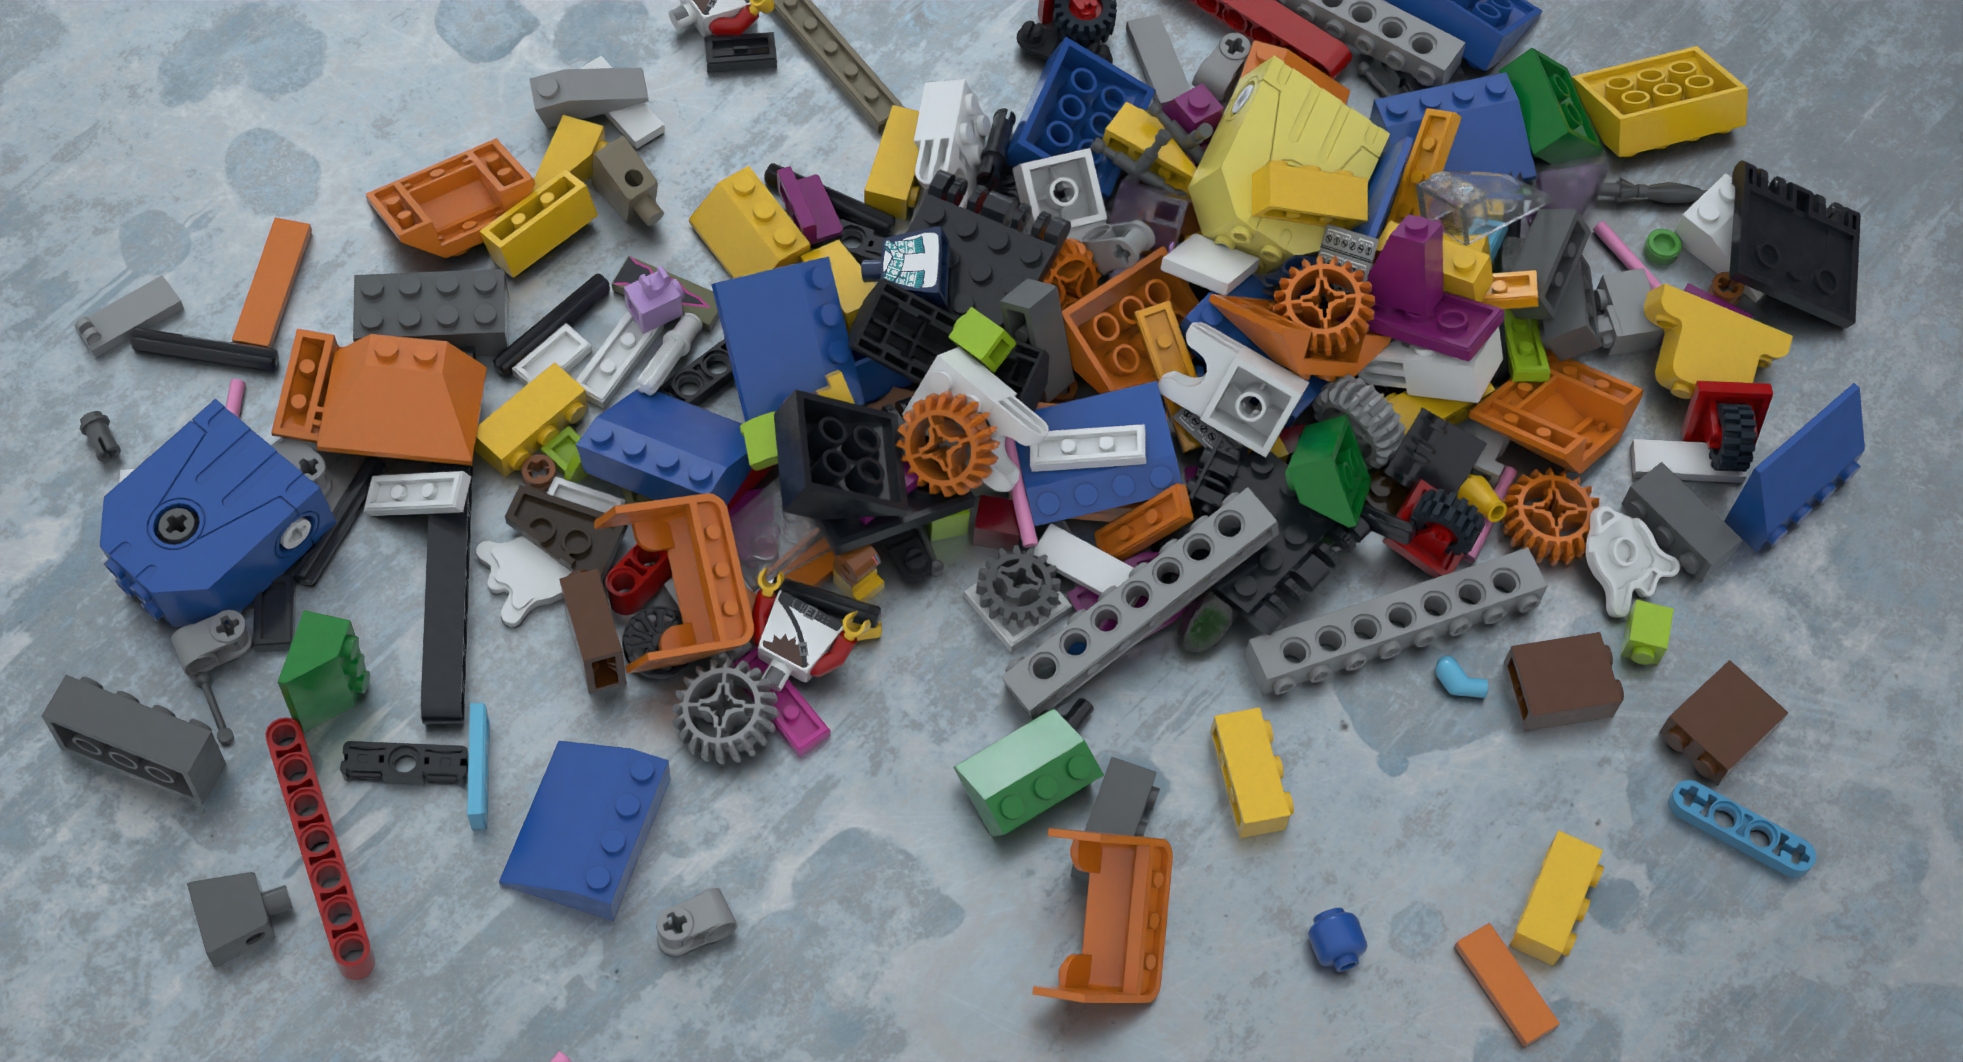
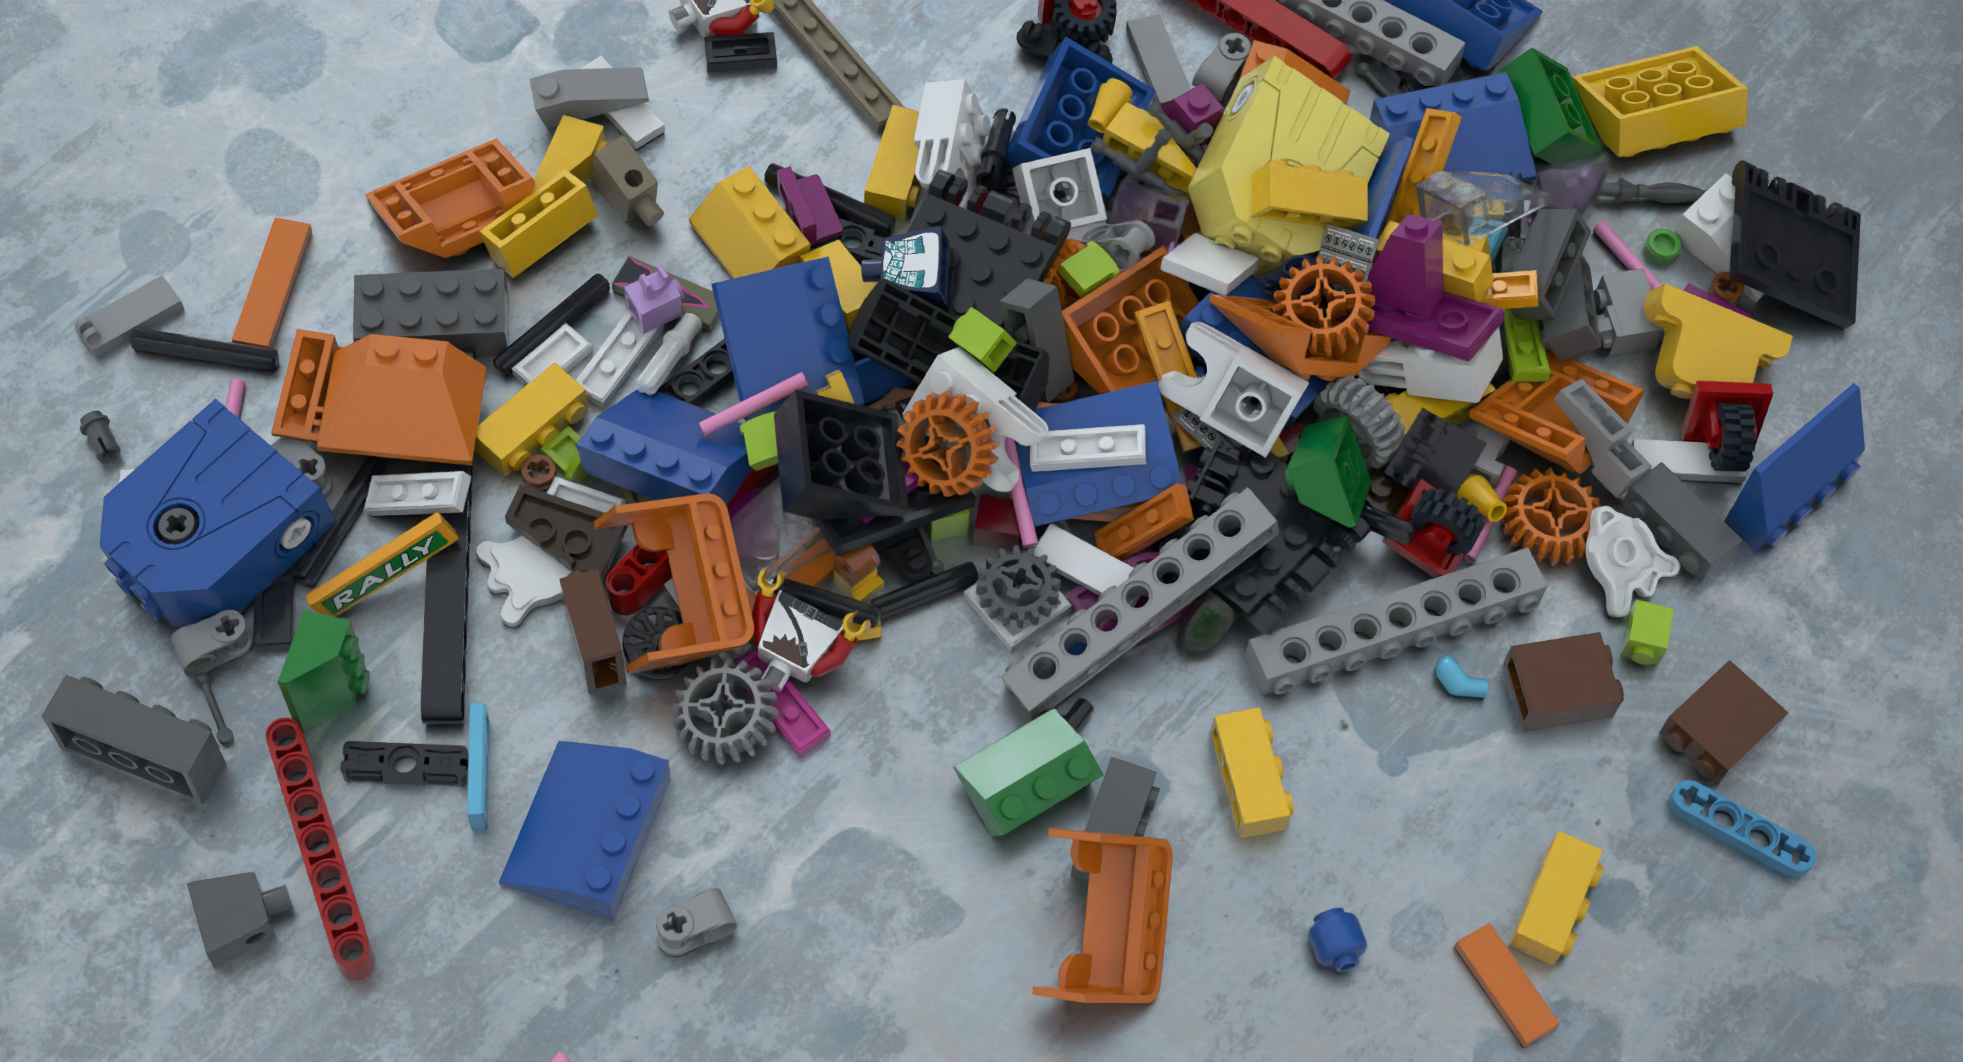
none -> tile [305,512,459,617]
none -> bright pink piece [699,372,808,437]
none -> black axle [870,561,978,620]
none -> lime tile [1058,241,1120,298]
none -> yellow cone [1088,78,1132,133]
none -> light grey slope [1553,379,1653,498]

